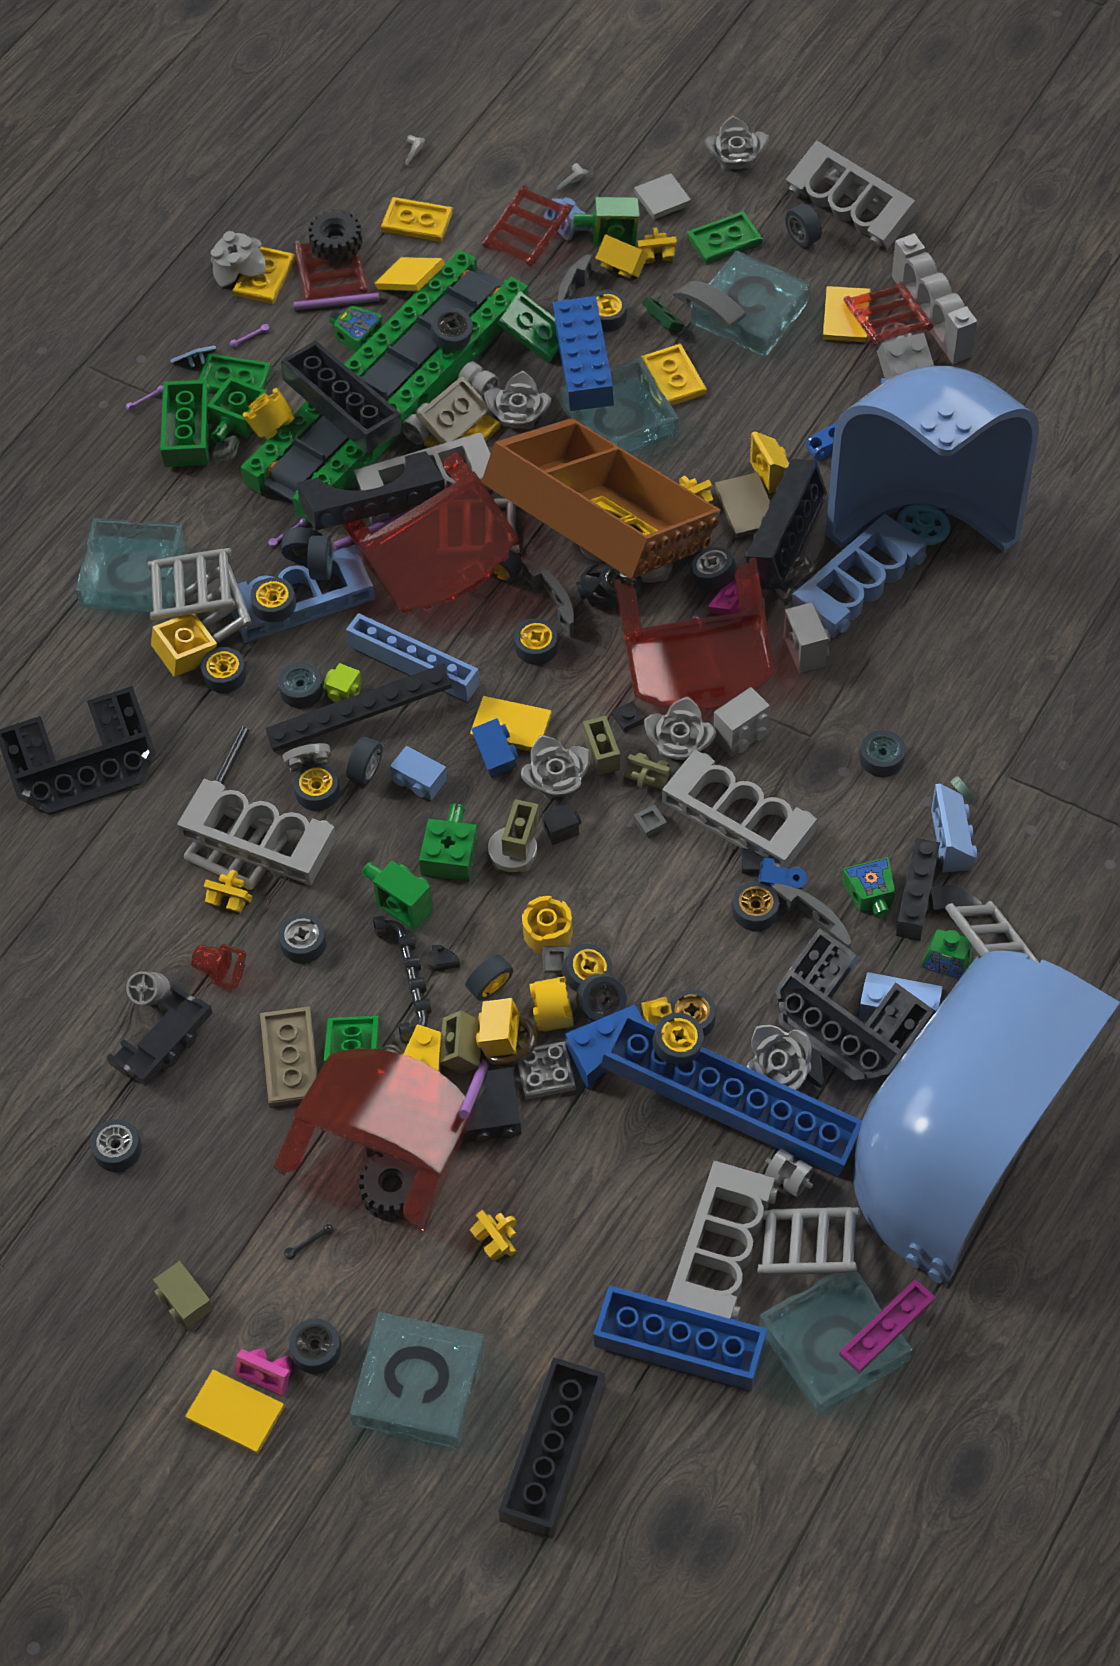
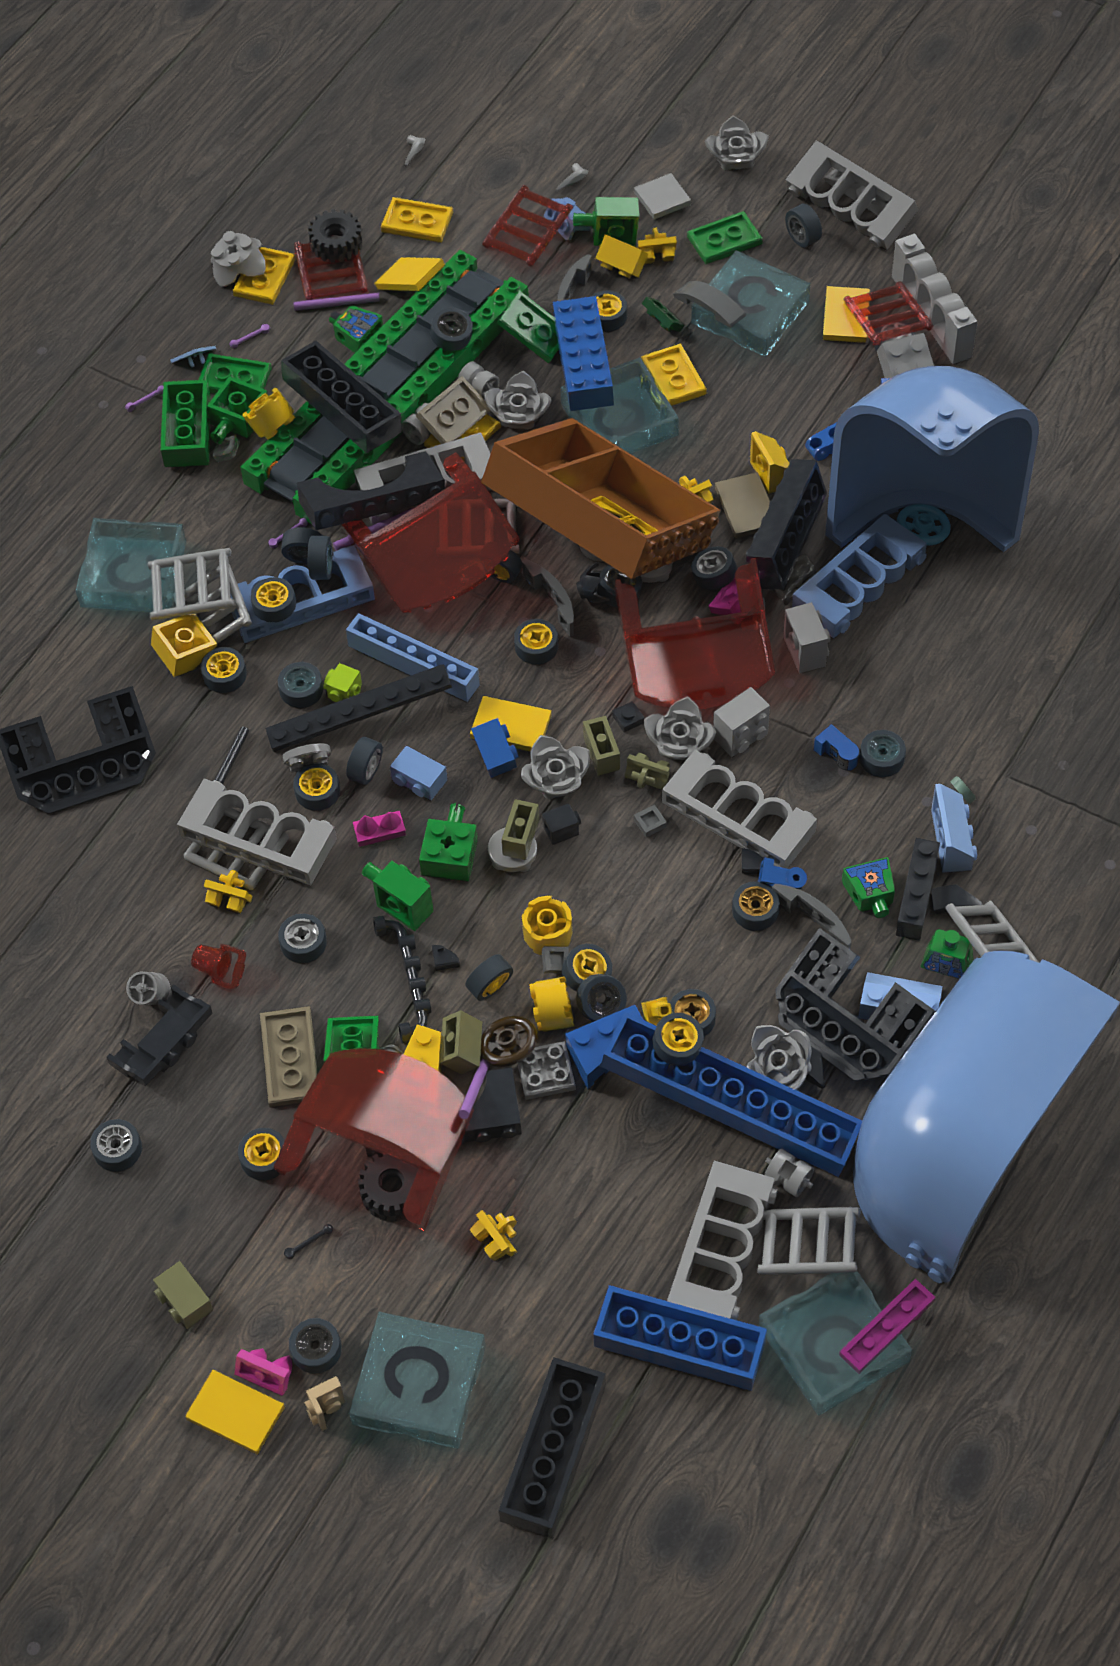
yellow brick [476,998,520,1058] -> none
none -> wheel [238,1128,289,1181]
none -> tan bracket [305,1376,345,1431]
none -> dark pink tile [353,811,406,847]
none -> blue leg [814,724,859,770]

